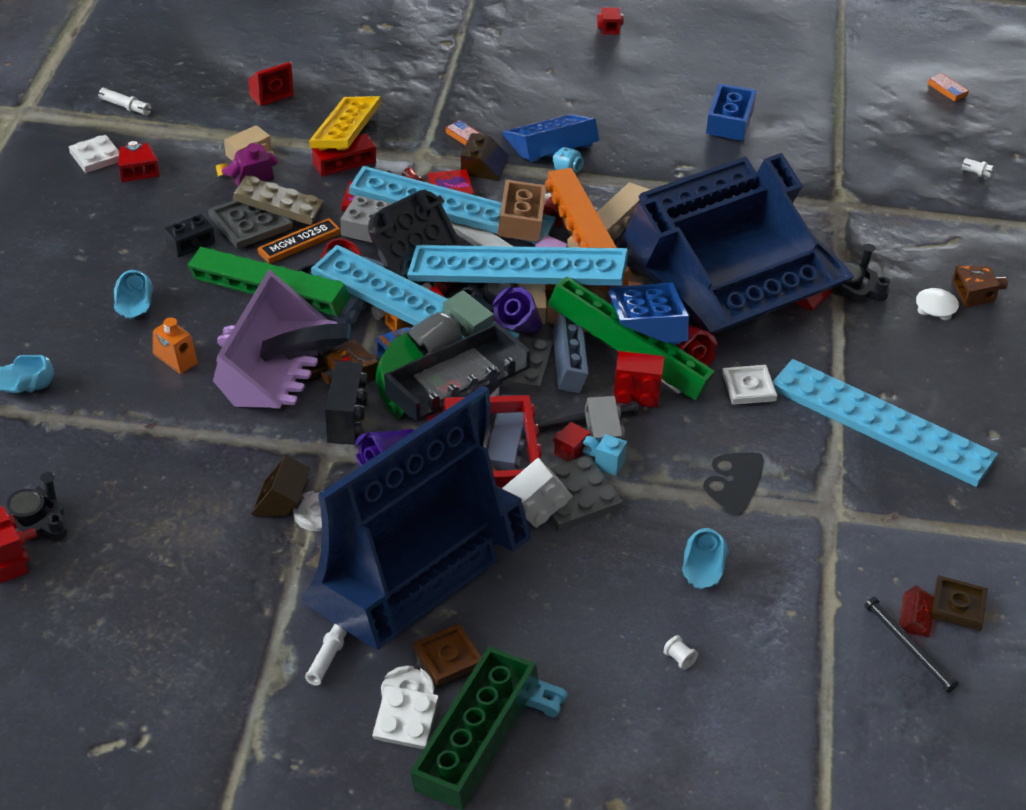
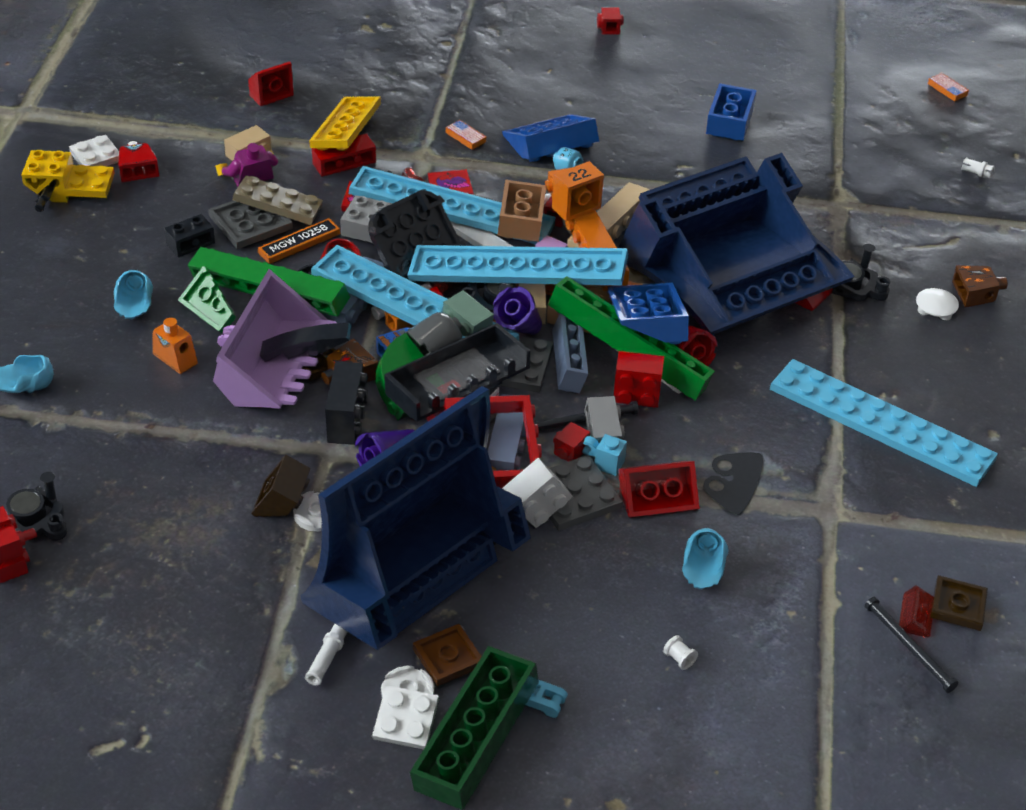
white pin [99,88,151,116] -> none
dark brown slope [461,133,509,181] -> none
white plate [722,365,777,405] -> none
none -> yellow piece [21,150,115,212]
none -> wing [178,265,236,333]
none -> orange brick [552,161,604,221]
none -> red slope [618,461,700,517]

